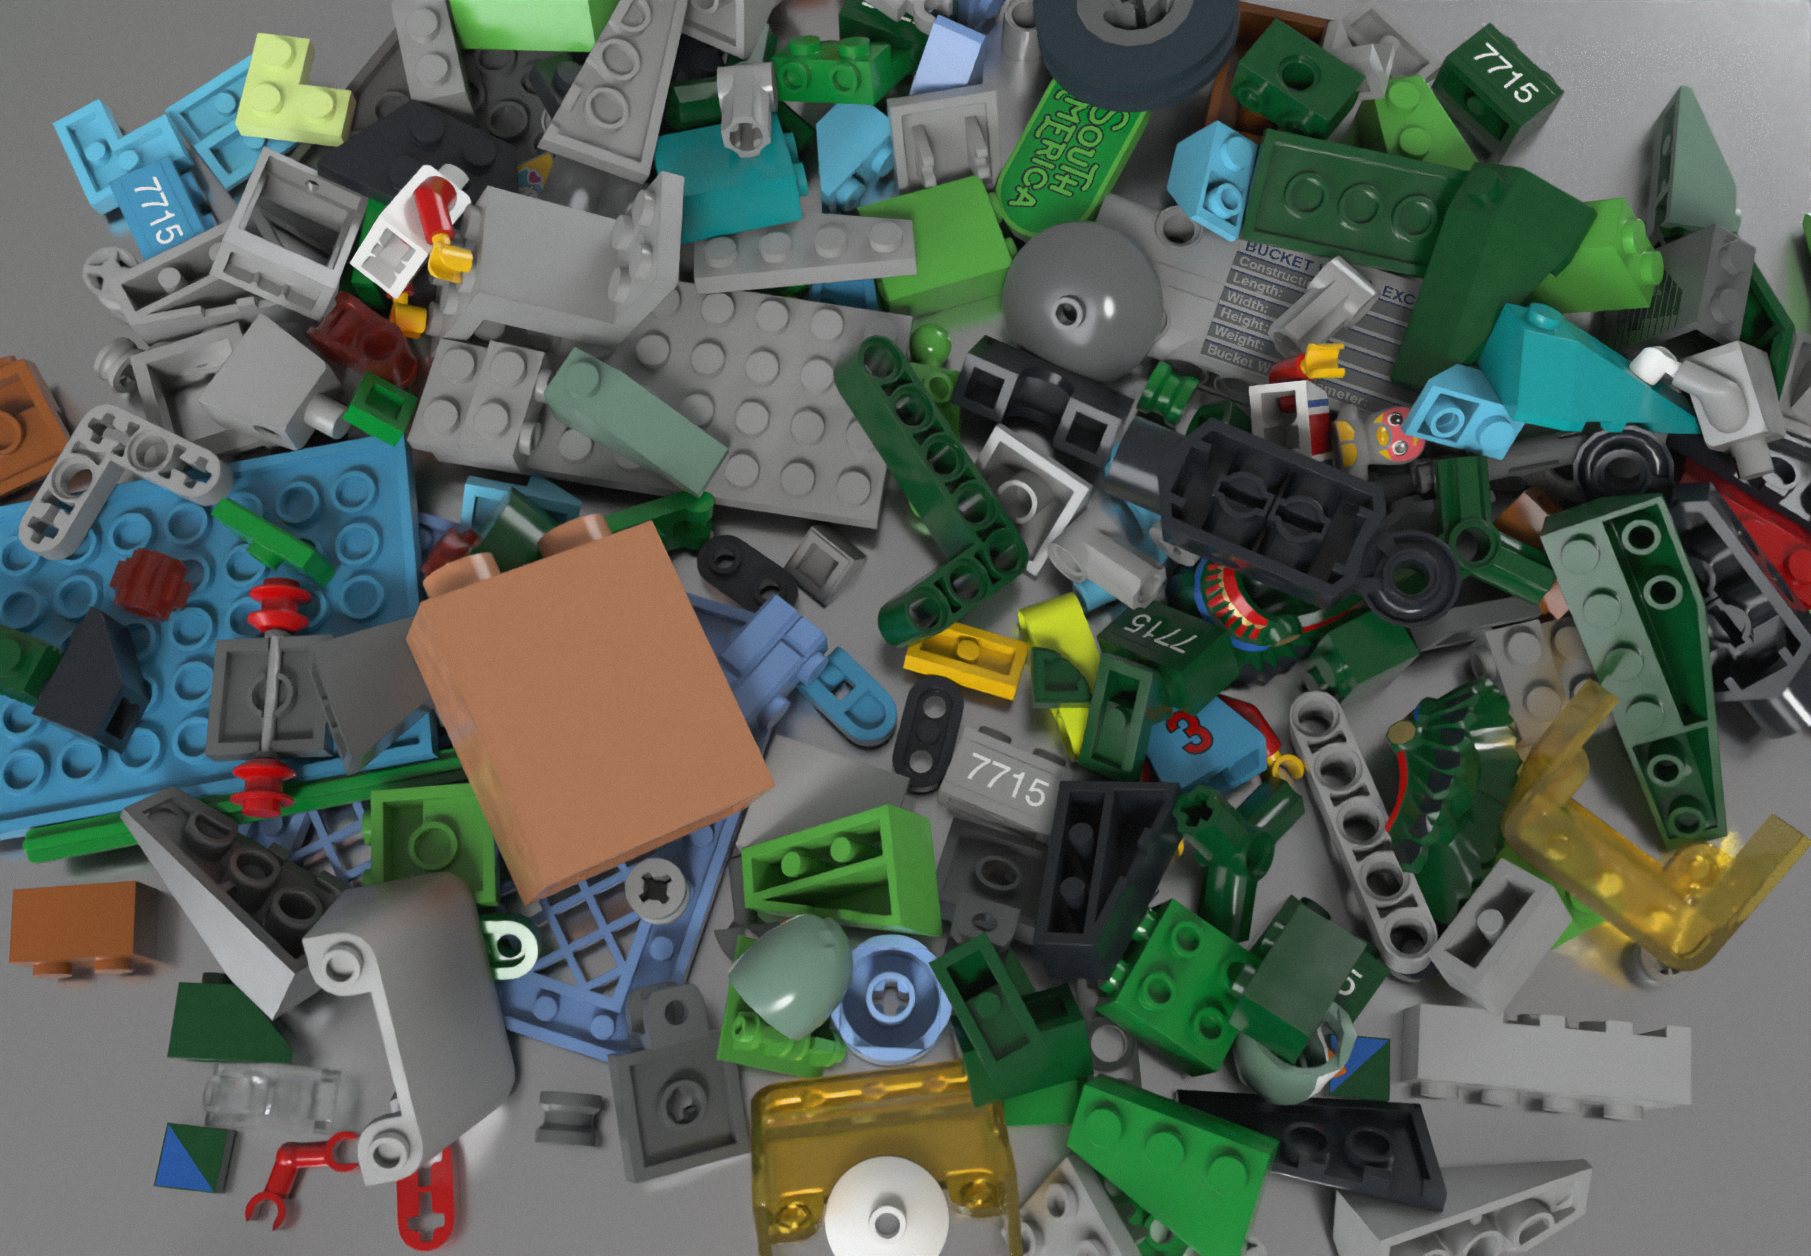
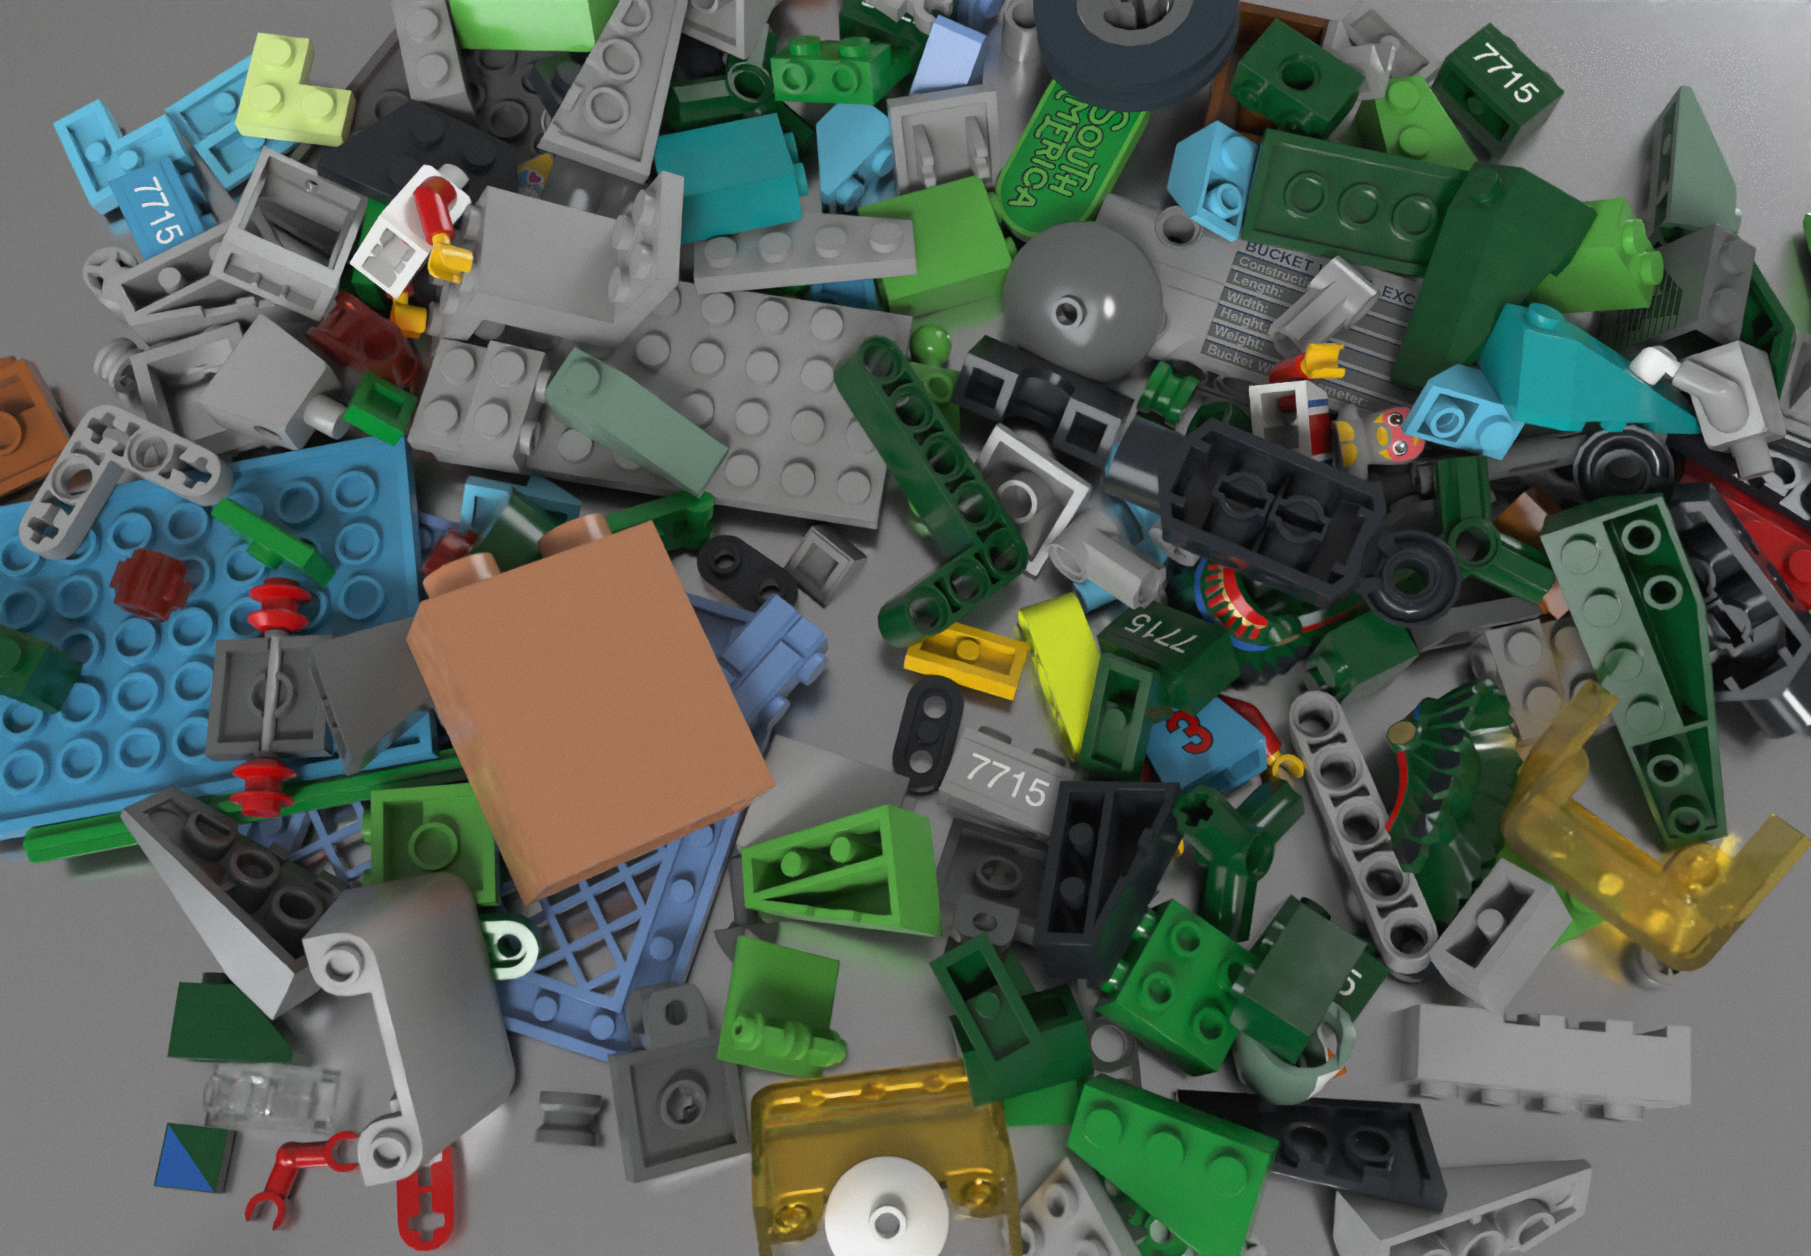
dark orange brick [9,881,159,979] -> none
black slope [31,606,150,754] -> none
light grey wheel [625,858,691,925] -> none
light grey piece [717,62,778,158] -> none
sand green piece [727,914,853,1041] -> none
dark azure plate [796,646,897,747] -> none
light blue brick [831,934,952,1066] -> none
dark green tile [1031,647,1092,708] -> none
dark green tile [1324,1033,1390,1102] -> none

